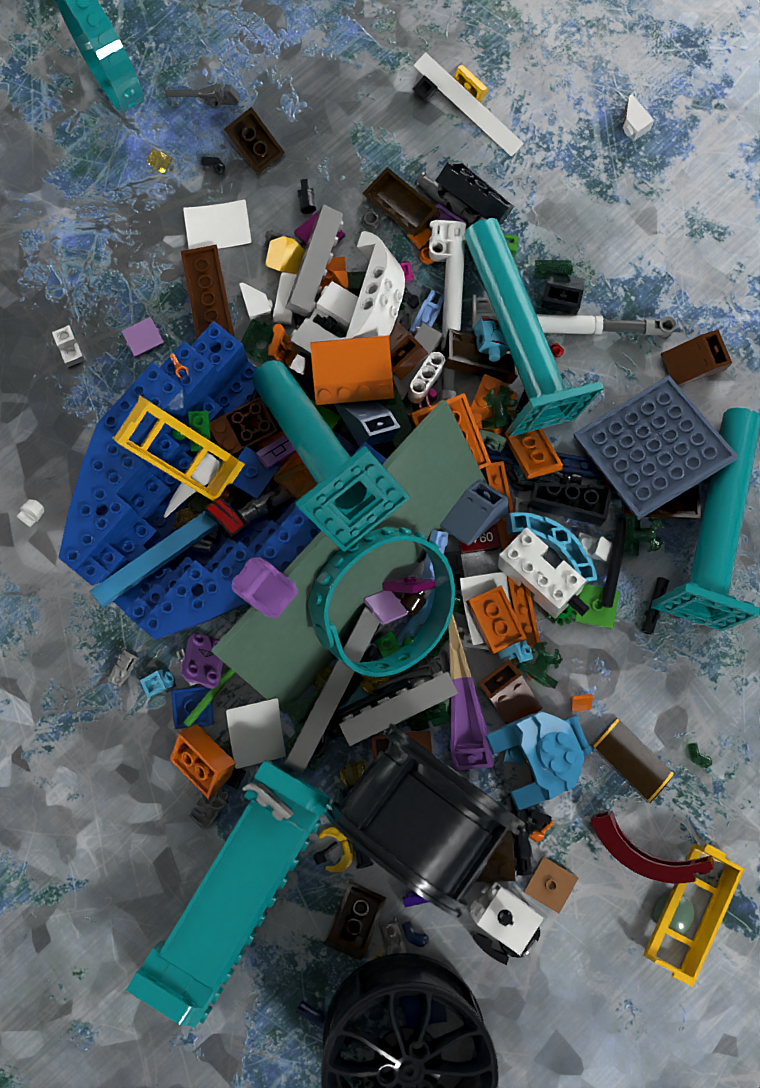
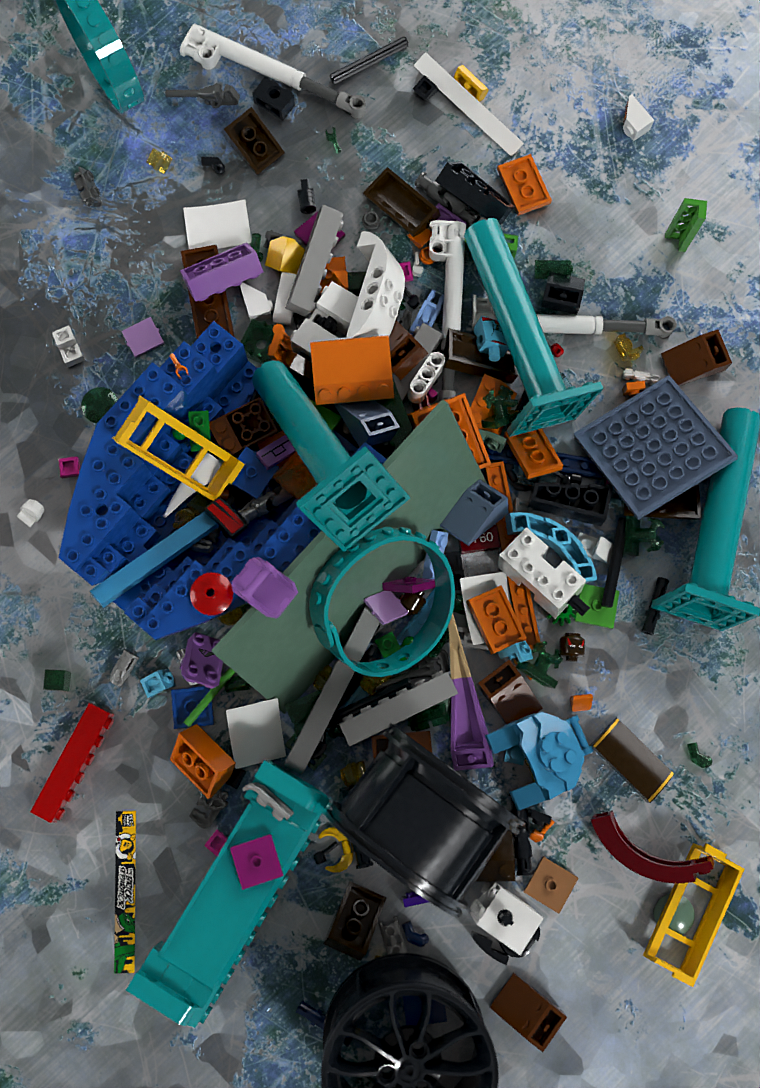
none -> red brick [30,703,114,823]
none -> clear green brick [43,669,71,692]
none -> dark pink tile [59,456,80,478]
none -> dark grey hinge [74,166,102,207]
none -> clear green dish [81,387,118,423]
none -> sticker [114,811,136,974]
none -> white piece [180,24,366,119]
none -> medium lavender slope [180,242,263,301]
none -> red dish [190,572,234,616]
none -> dark pink tile [204,829,228,856]
none -> clear yellow piece [218,608,243,626]
none -> clear green cone [224,675,252,693]
none -> magenta plate [230,834,284,890]
none -> clear green arm [251,233,264,262]
none -> black brick [252,77,295,121]
none -> clear green hand [325,127,341,153]
none -> black axle [330,37,408,84]
none -> white hand [412,252,424,278]
none -> reddish brown slope [490,973,567,1052]
none -> orange plate [497,154,552,216]
none -> dark brown head [559,633,585,662]
none -> clear yellow bracket [614,333,644,362]
none -> orange plate [622,381,646,397]
none -> white axle [623,368,660,385]
none -> bright green fence [665,198,707,252]

